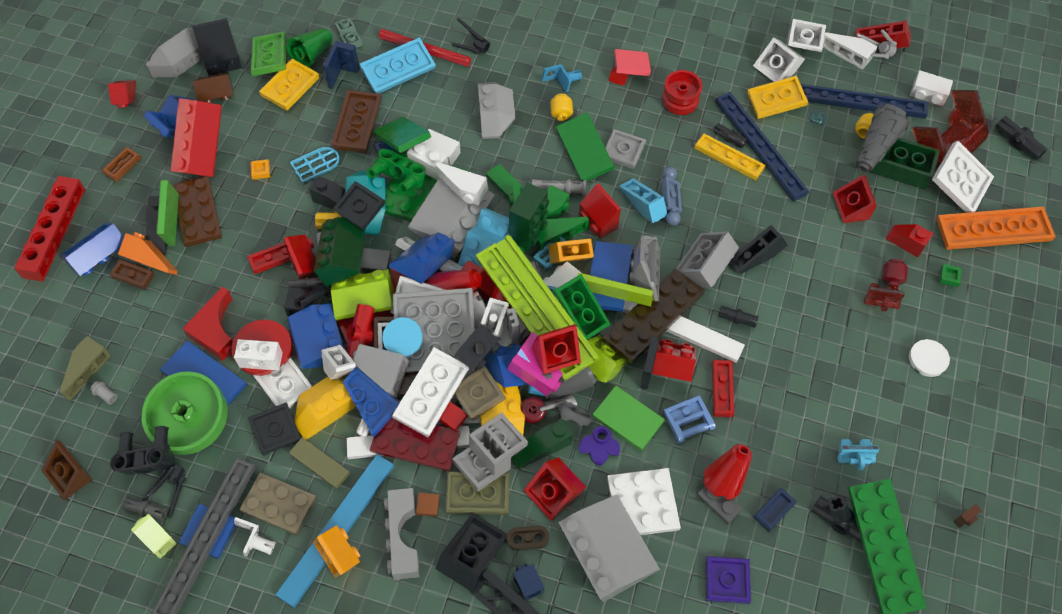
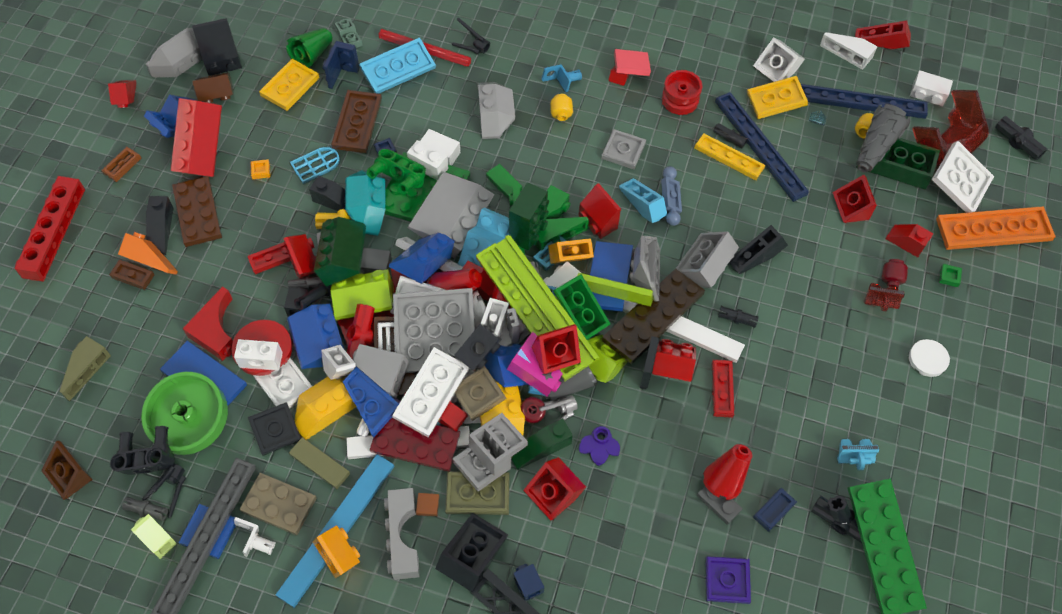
slope [59,222,124,276] -> none
light grey pin [91,381,118,405] -> none
bright green tile [157,180,179,246] -> none
bright green tile [251,32,287,76] -> none
black tile [333,181,386,231] -> none
green tile [373,116,431,153] -> none
medium azure tile [382,317,423,357] -> none
white slope [435,162,489,205] -> none
dark brown plate [507,526,549,551] -> none
light grey pin [532,179,586,196] -> none
green tile [556,112,615,182] -> none
dark grey plate [558,401,593,426] -> none
light grey slope [558,494,660,602] -> none
bright green tile [592,386,665,452] -> none
white plate [607,468,681,535] -> none
medium blue plate [663,395,716,443] -> none
white slope [786,19,826,52] -> none
light grey plant [857,29,897,59] -> none
reddish brown plate [953,504,982,528] -> none

